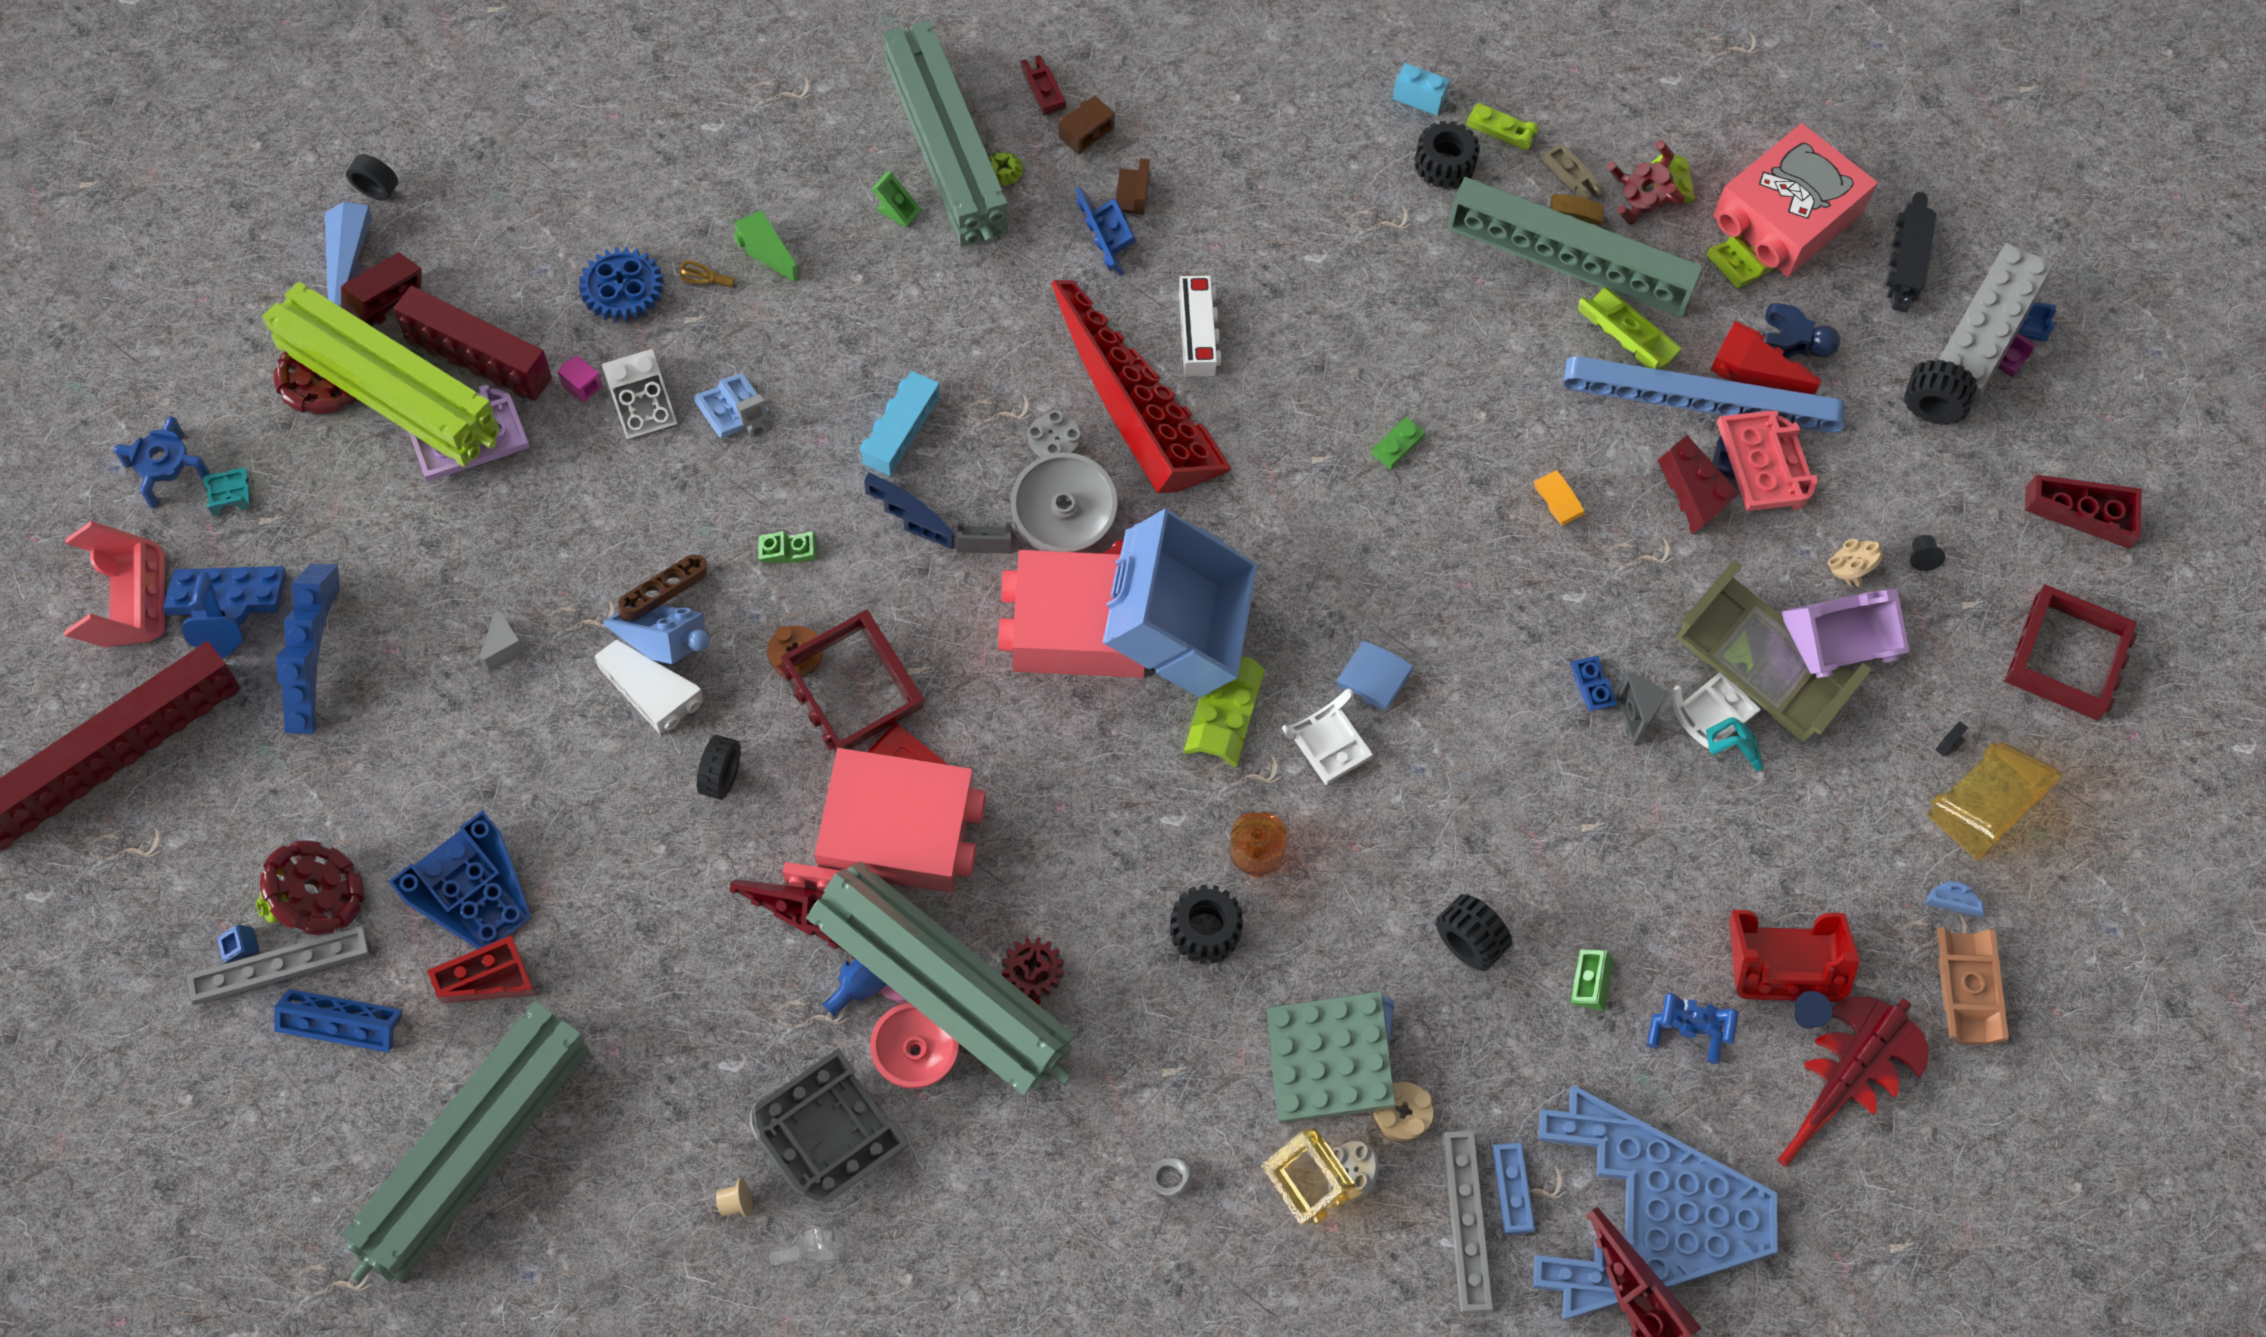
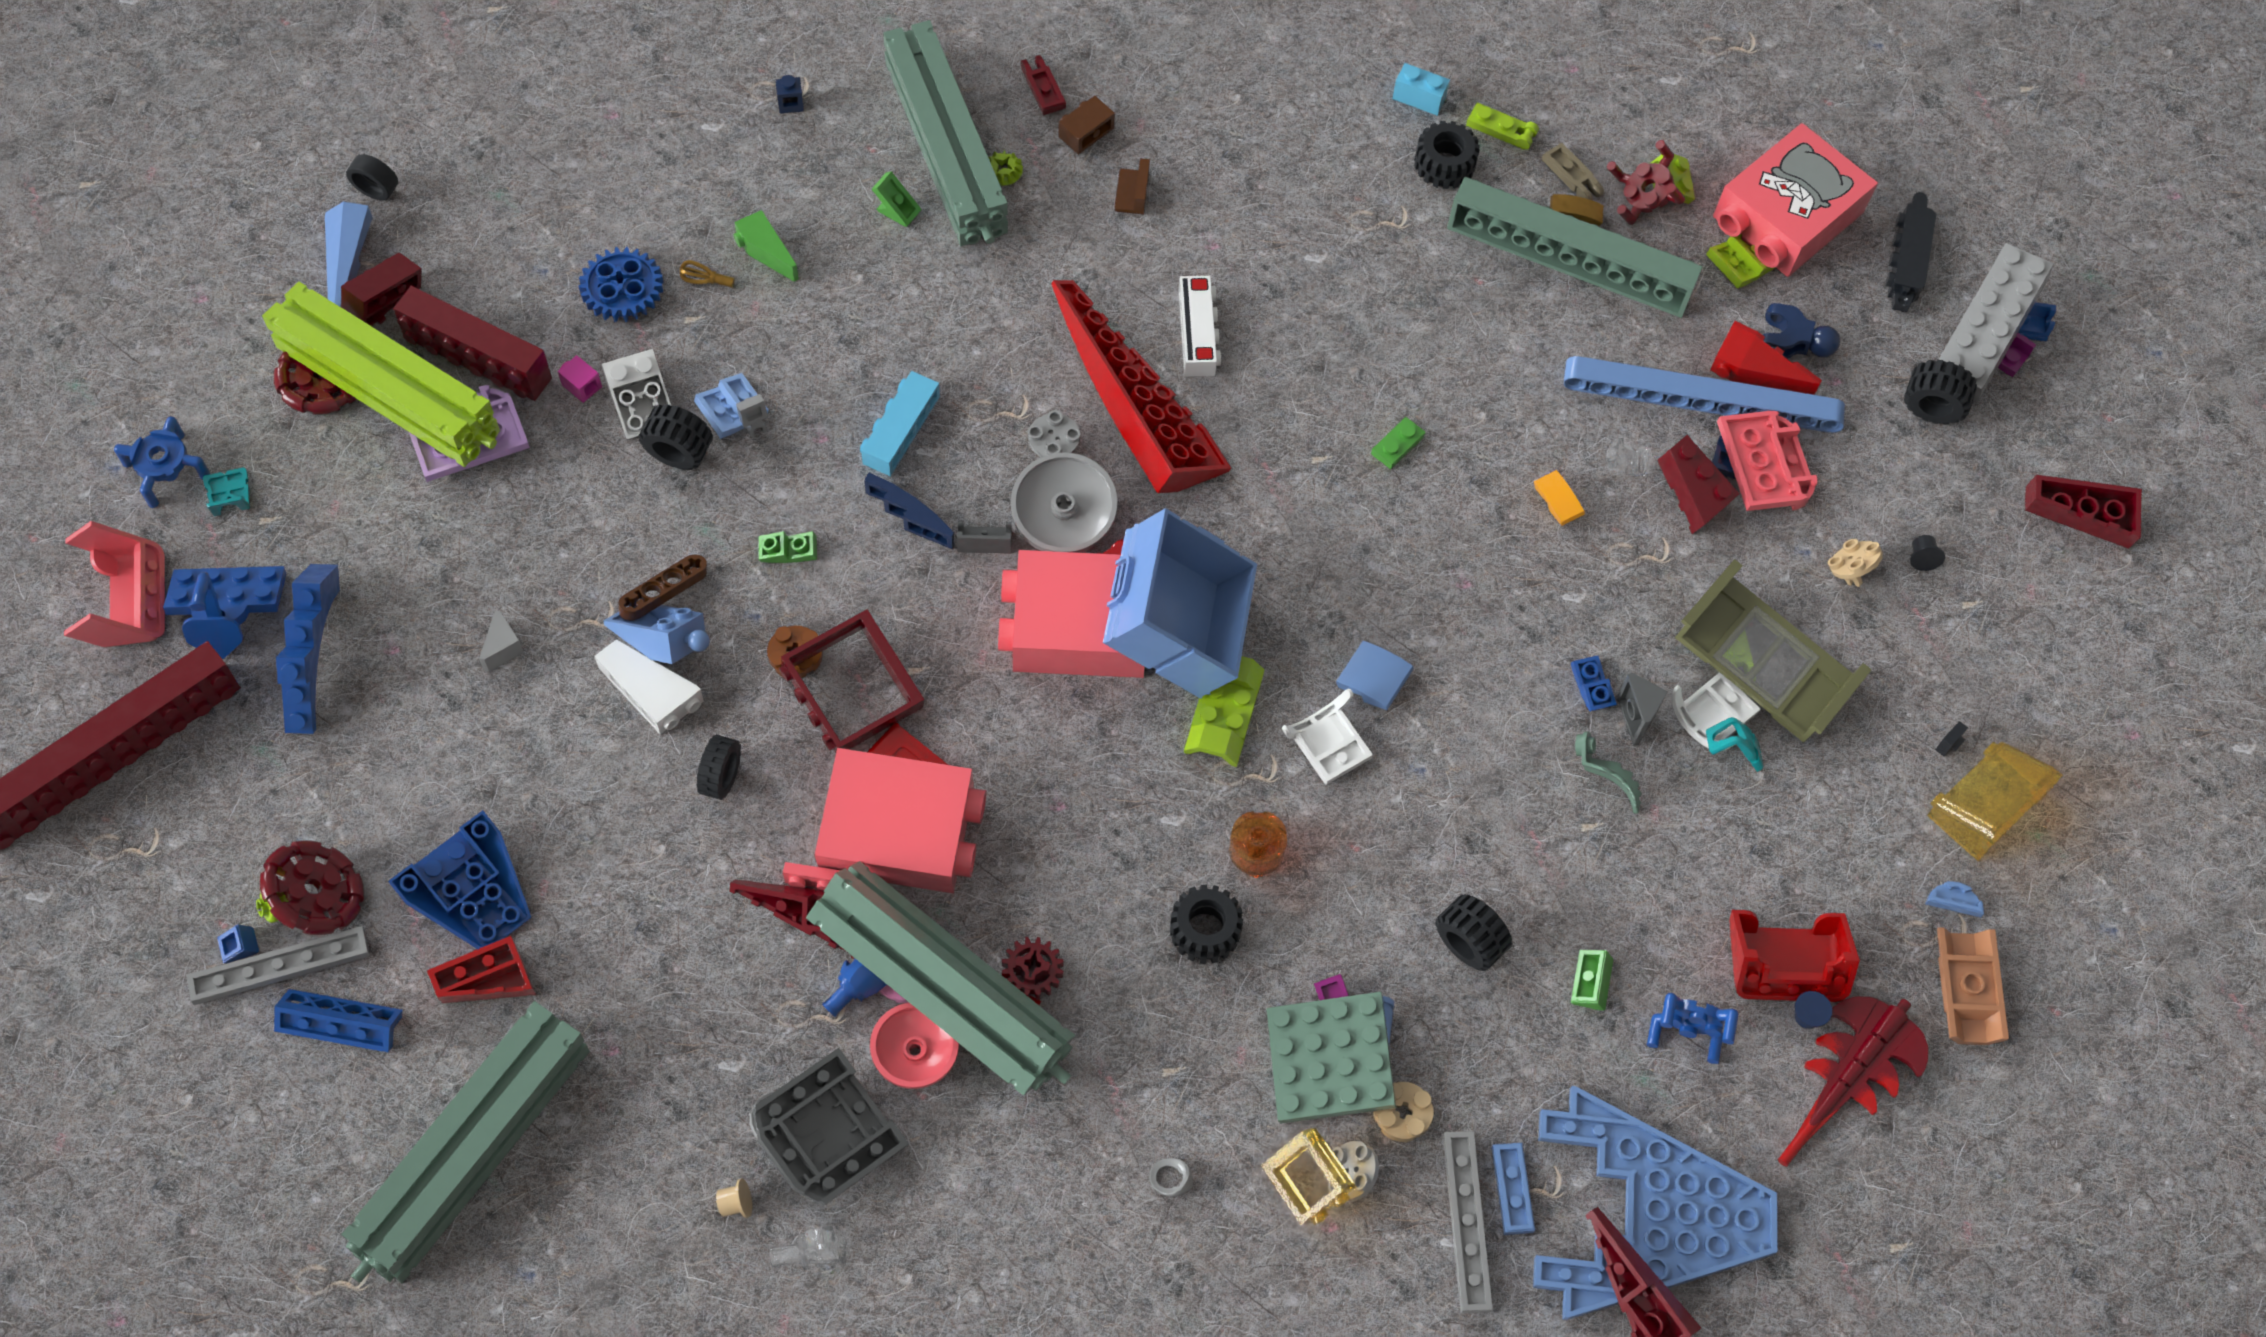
blue bracket [1075,187,1137,275] -> none
lime piece [1578,286,1682,370] -> none
lavender windscreen [1782,588,1910,678] -> none
dark red window [2004,584,2137,720] -> none
none -> black tyre [639,404,713,470]
none -> dark blue brick [775,75,804,114]
none -> magenta plate [1314,974,1349,1000]
none -> sand green plant [1575,731,1642,814]

